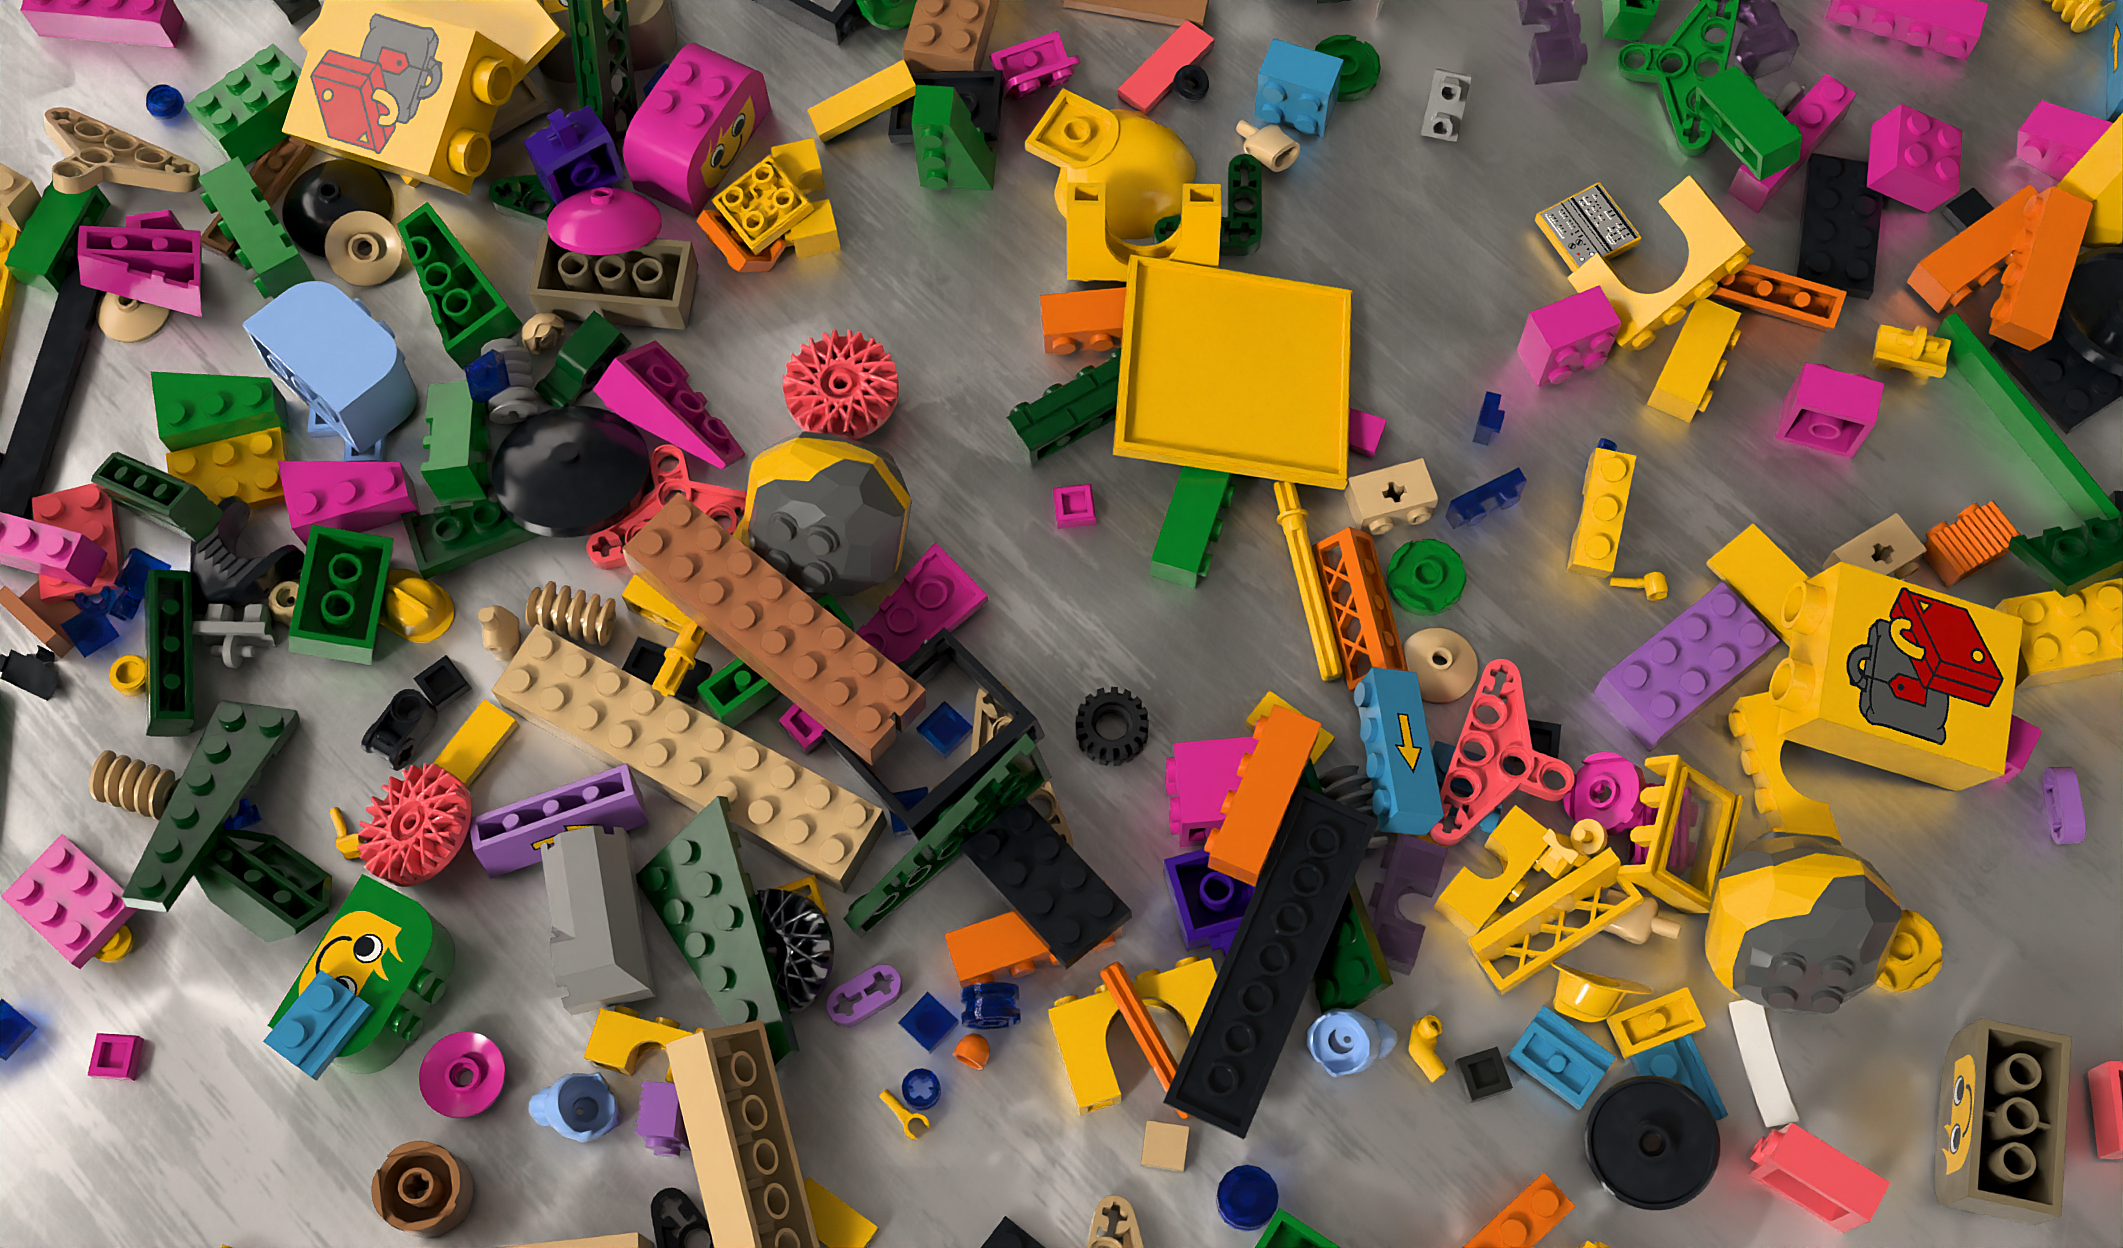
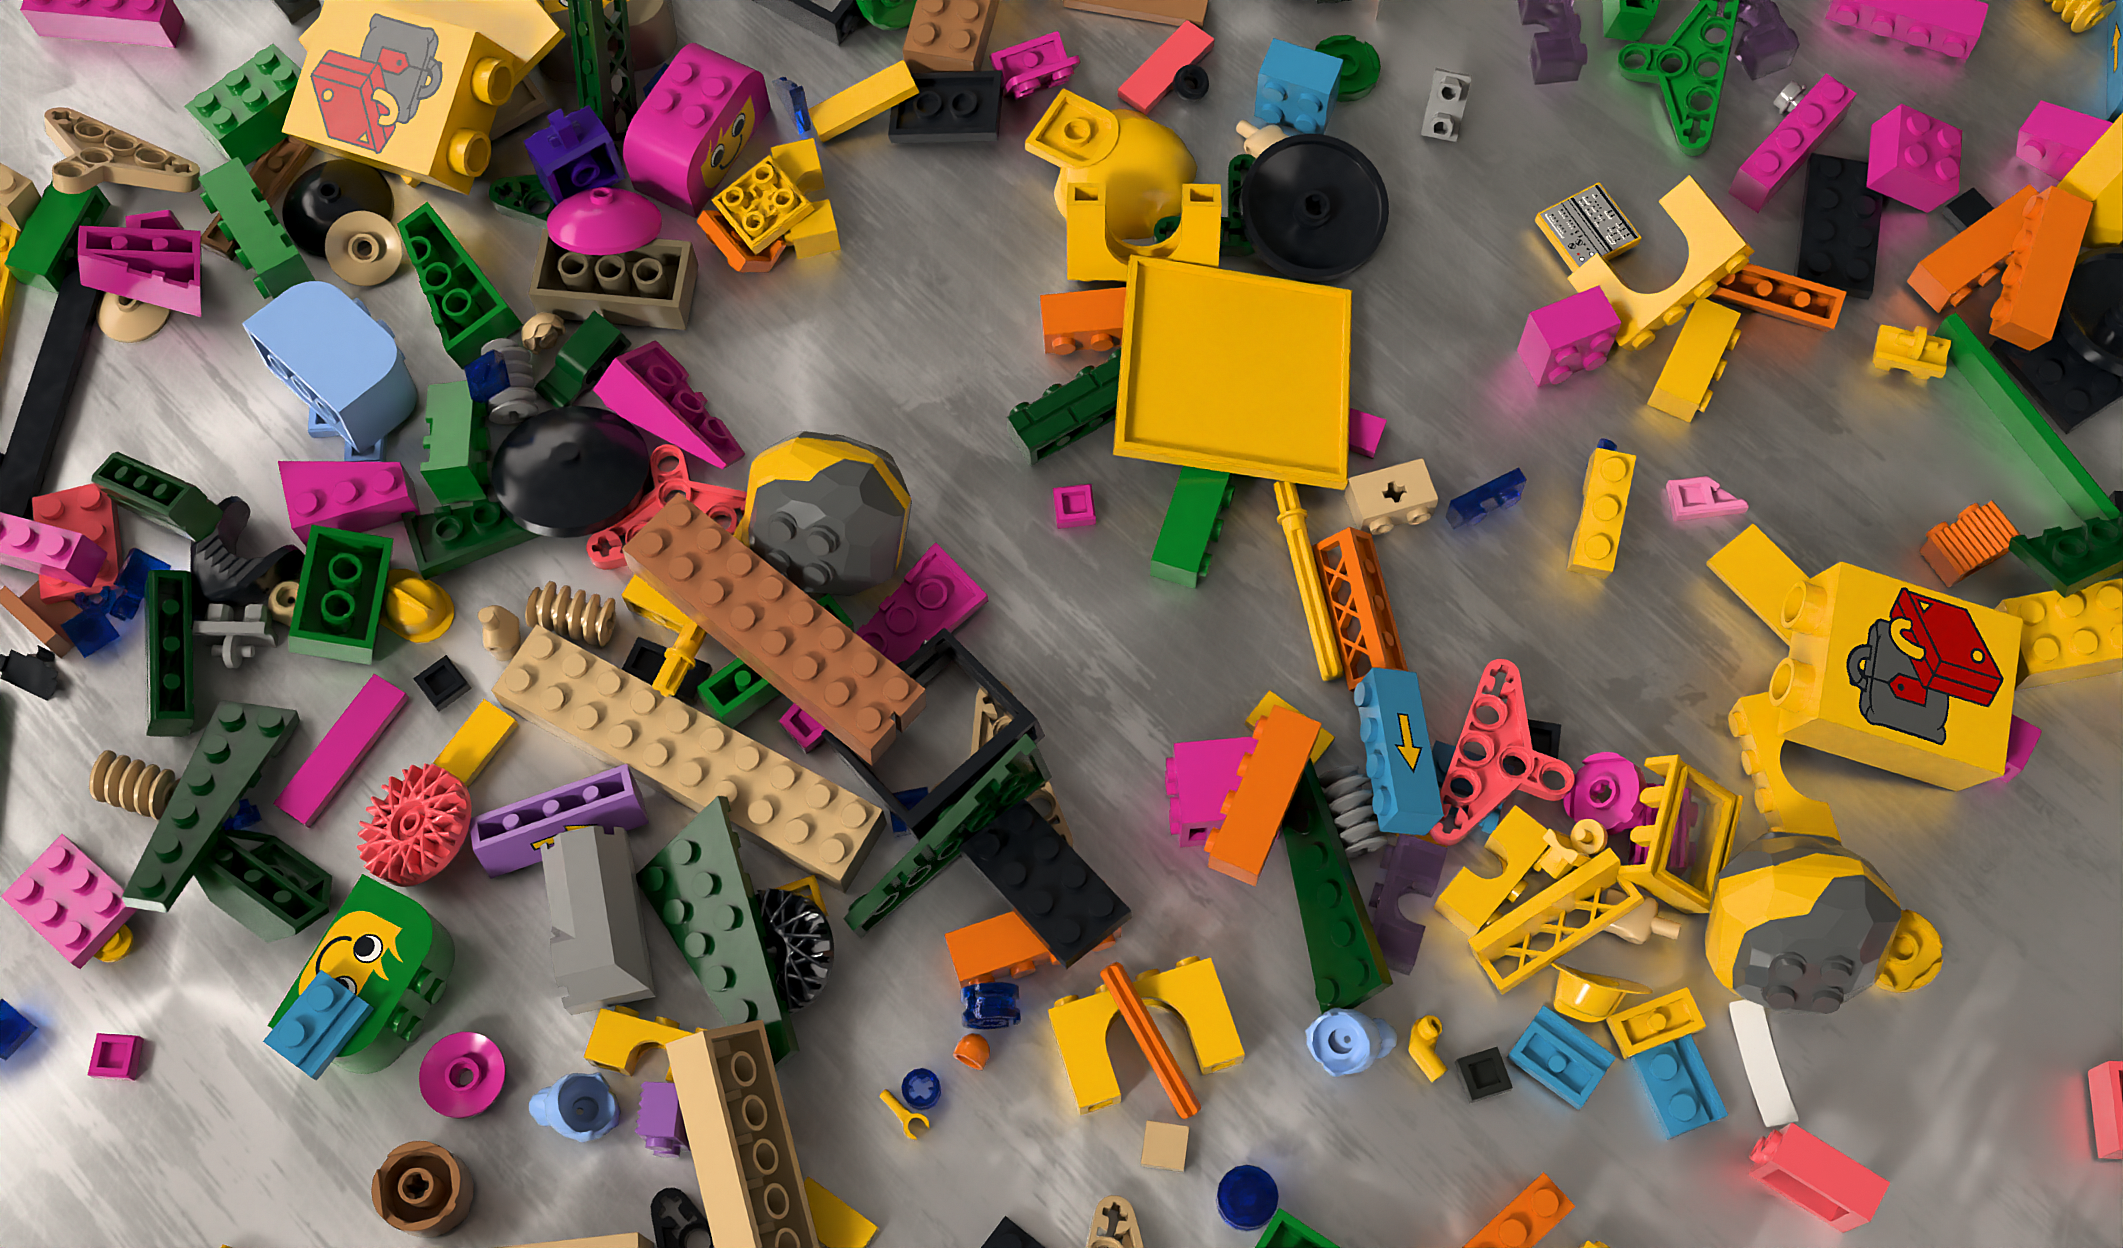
yellow tile [109,654,145,696] -> none
clear blue plate [146,84,184,120] -> none
green wedge [150,371,290,452] -> none
yellow plate [165,426,289,511] -> none
yellow hand [330,807,365,860] -> none
black piece [361,689,438,771] -> none
coral wheel [782,330,899,439] -> none
medium lavender beam [826,964,903,1028] -> none
clear blue plate [898,991,959,1055] -> none
green wedge [912,85,997,190] -> none
clear blue tile [916,700,973,759] -> none
black tyre [1075,687,1149,766] -> none
black plate [1163,785,1379,1140] -> none
dark purple hinge [1163,849,1259,959] -> none
green tile [1386,539,1467,616] -> none
tan dish [1402,628,1478,704] -> none
clear blue plate [1472,391,1505,446] -> none
black wheel [1584,1075,1720,1210] -> none
medium lavender brick [1594,581,1780,752] -> none
yellow hand [1610,572,1668,601] -> none
green brick [1695,65,1803,181] -> none
dark pink brick [1775,362,1884,459] -> none
tan brick [1822,513,1927,580] -> none
dark tan brick [1934,1018,2072,1225] -> none
medium lavender beam [2042,767,2086,844] -> none
none -> dark pink tile [273,674,409,828]
none -> tile [772,77,811,134]
none -> black dish [1239,134,1389,281]
none -> bright pink tile [1666,476,1749,521]

